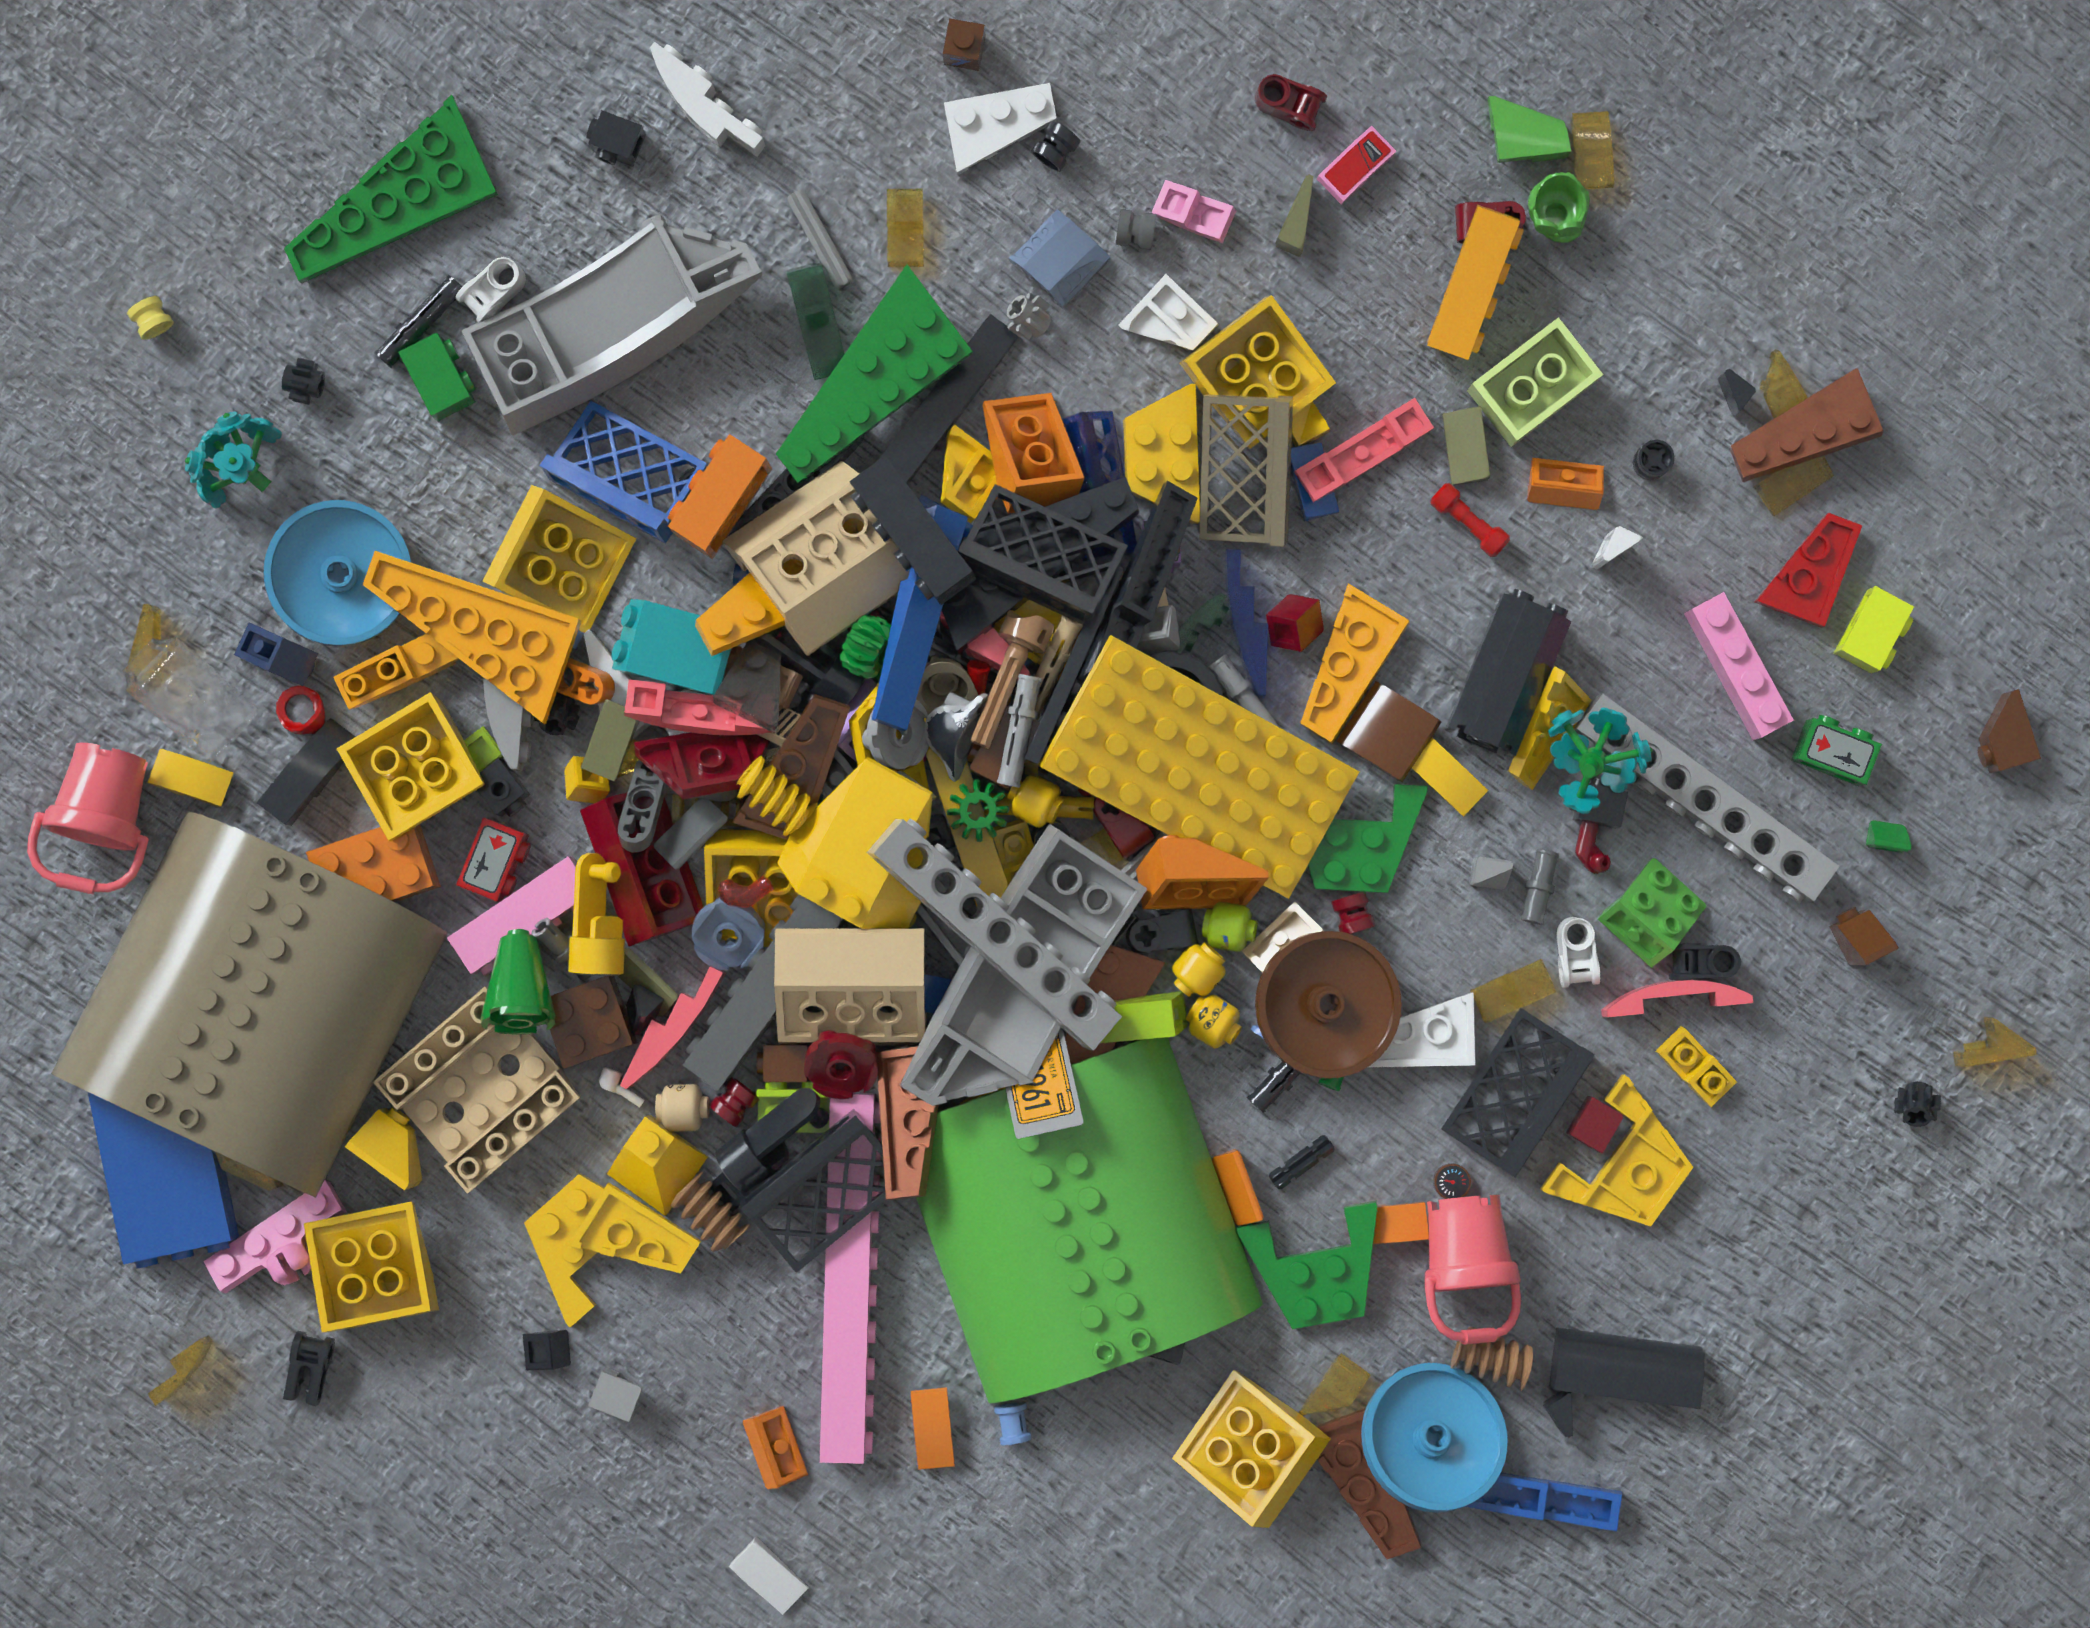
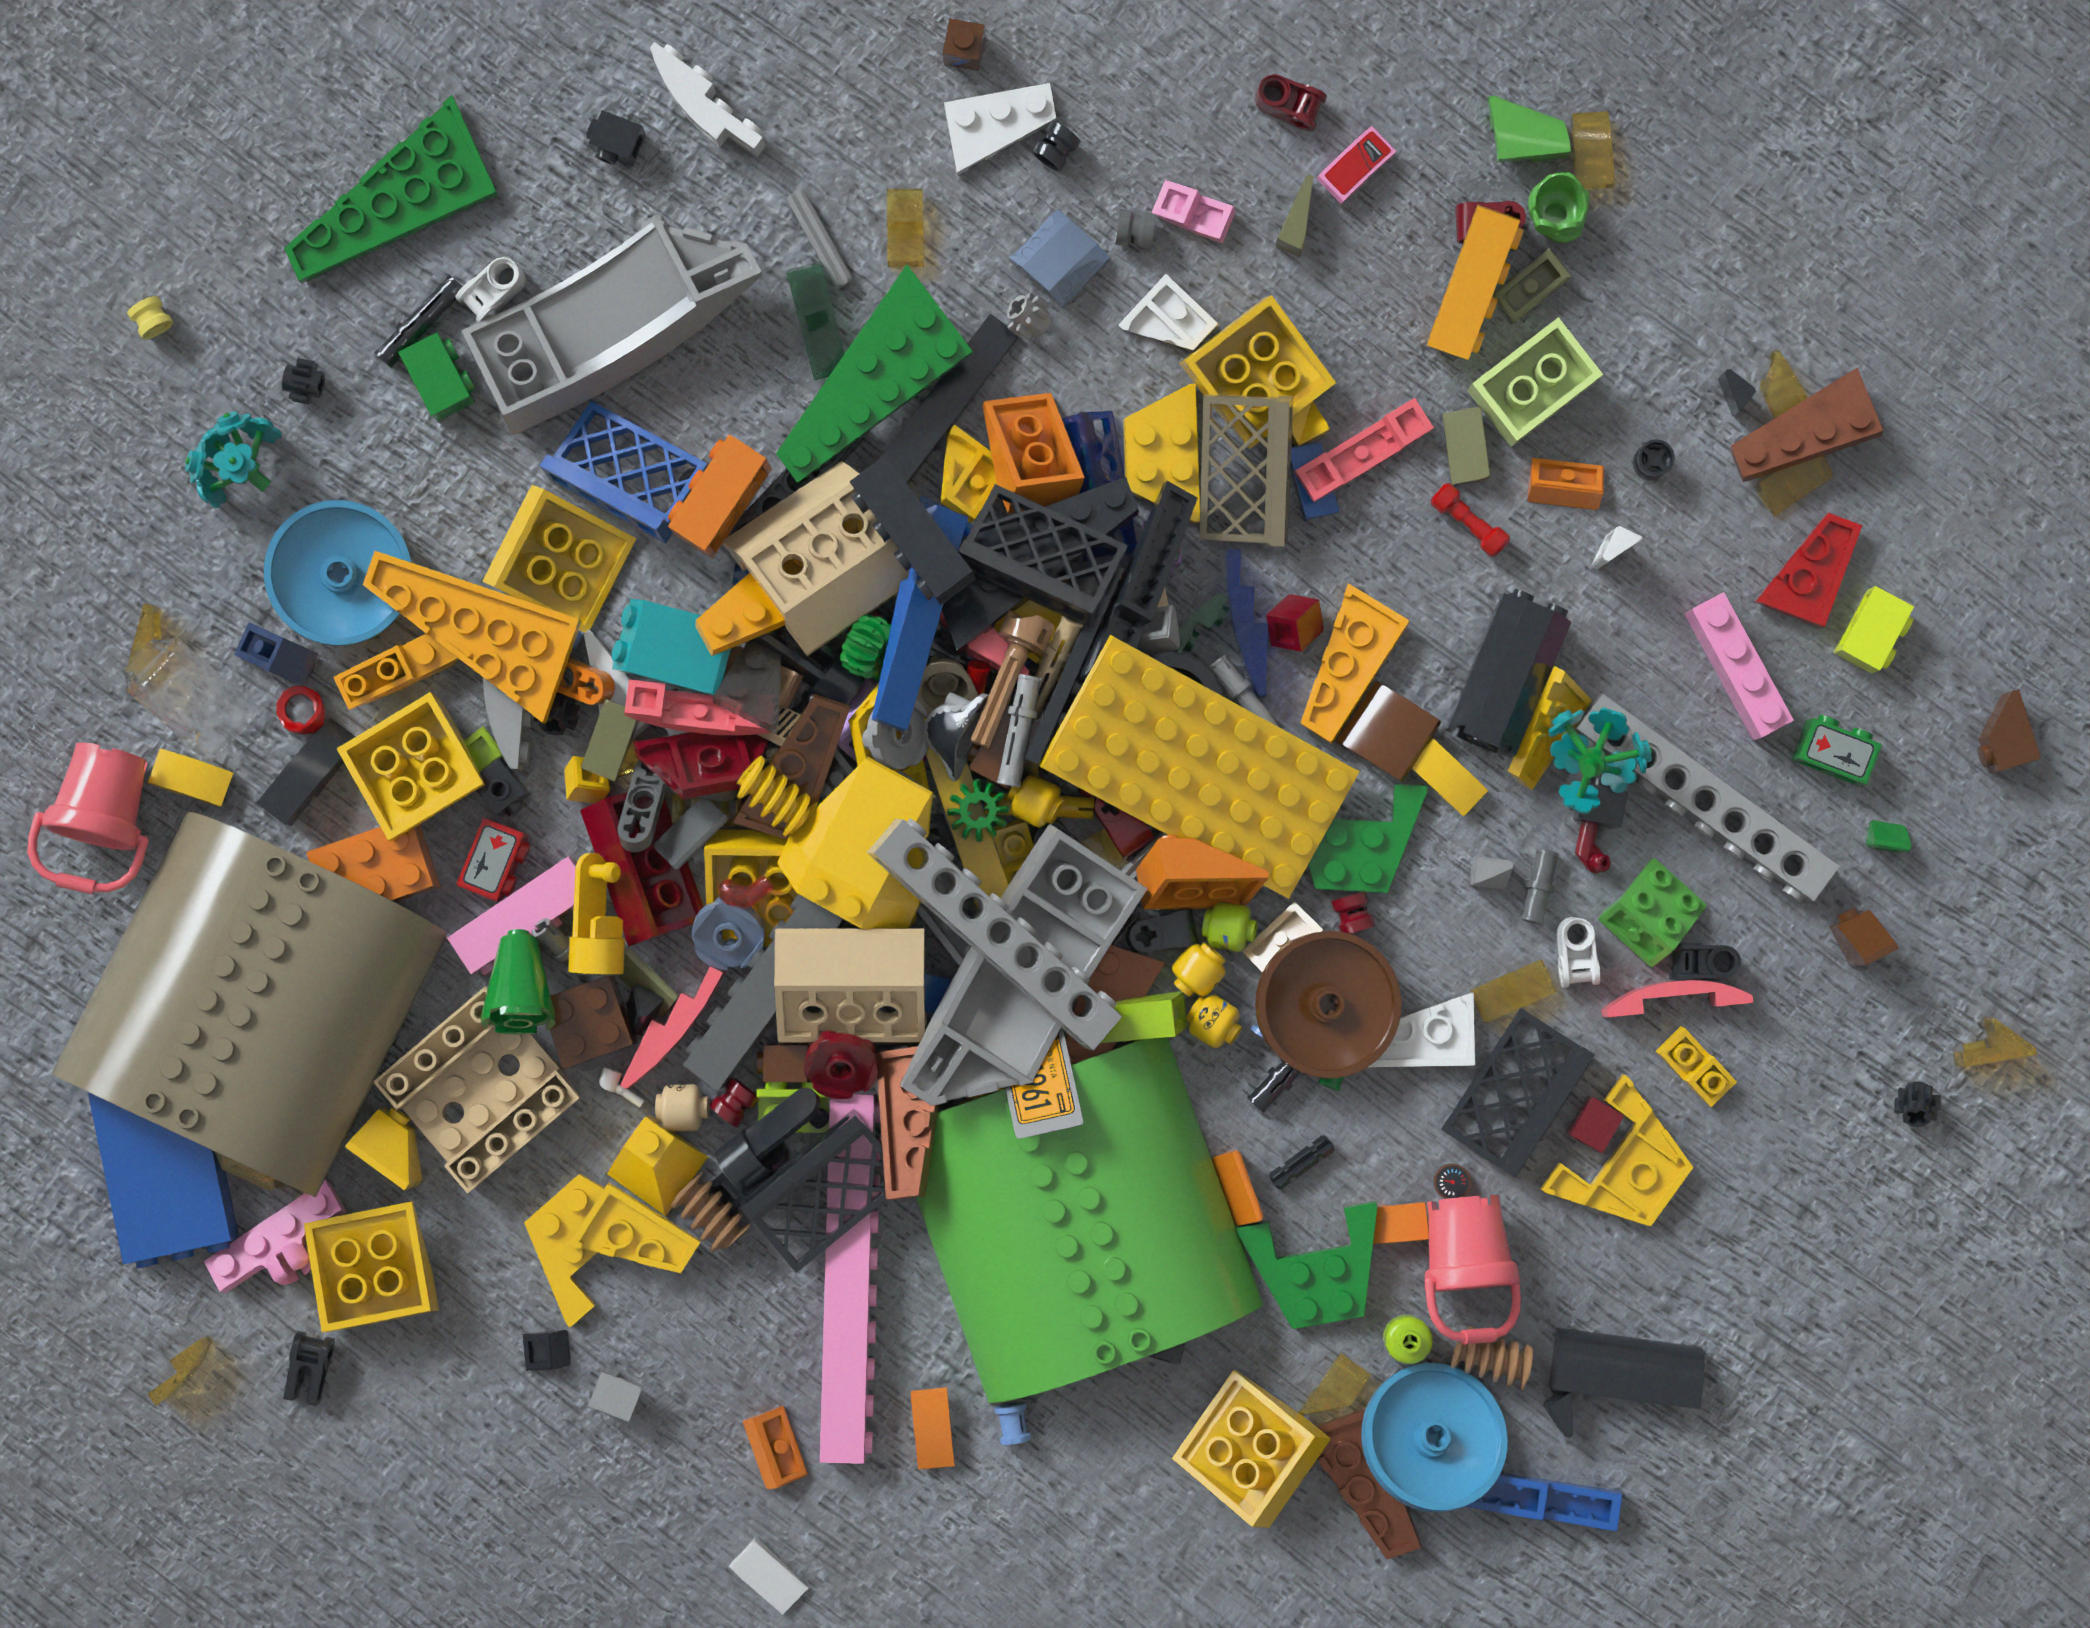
none -> lime head [1383,1314,1433,1364]
none -> olive slope [1493,248,1573,323]

